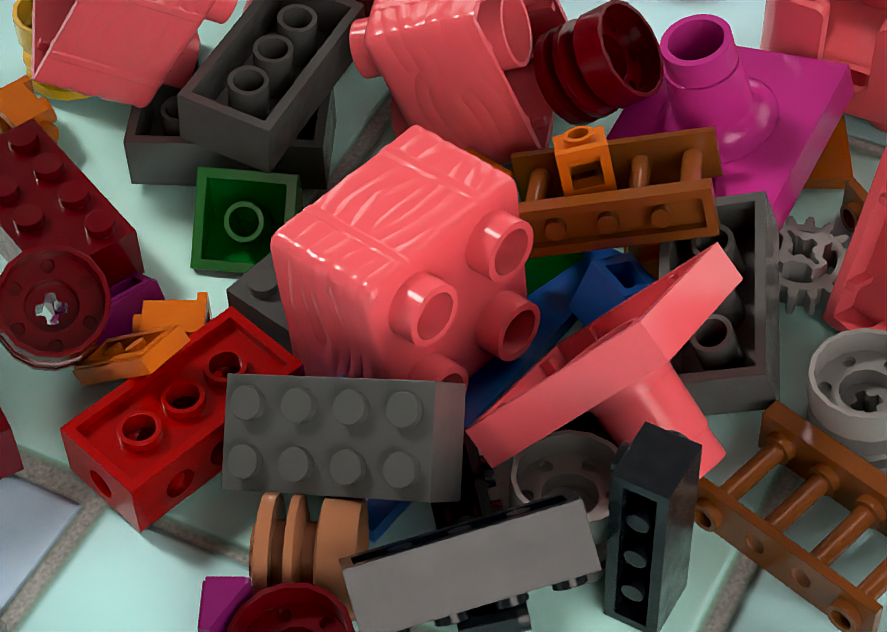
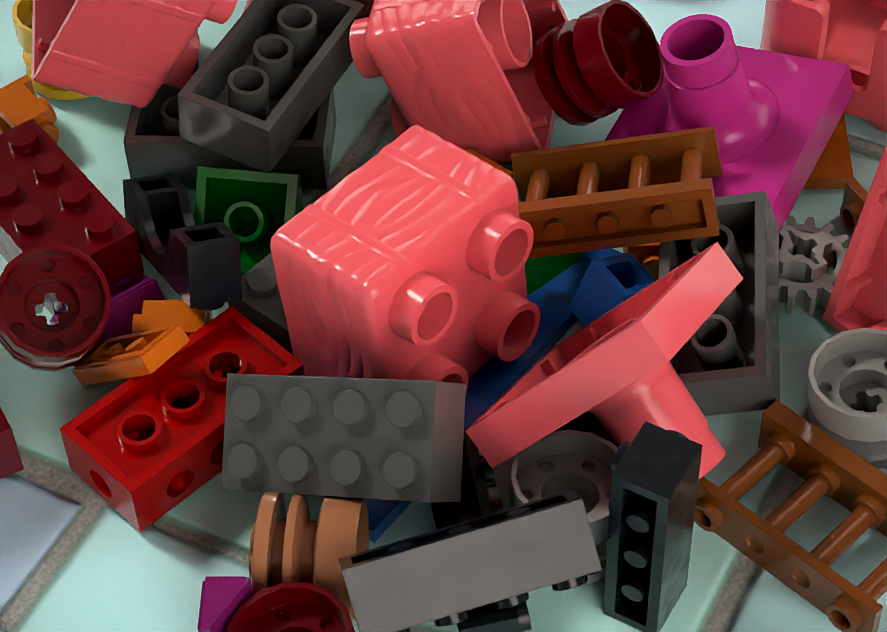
orange brick [552,125,617,197] -> none
none -> black arch [123,173,242,311]

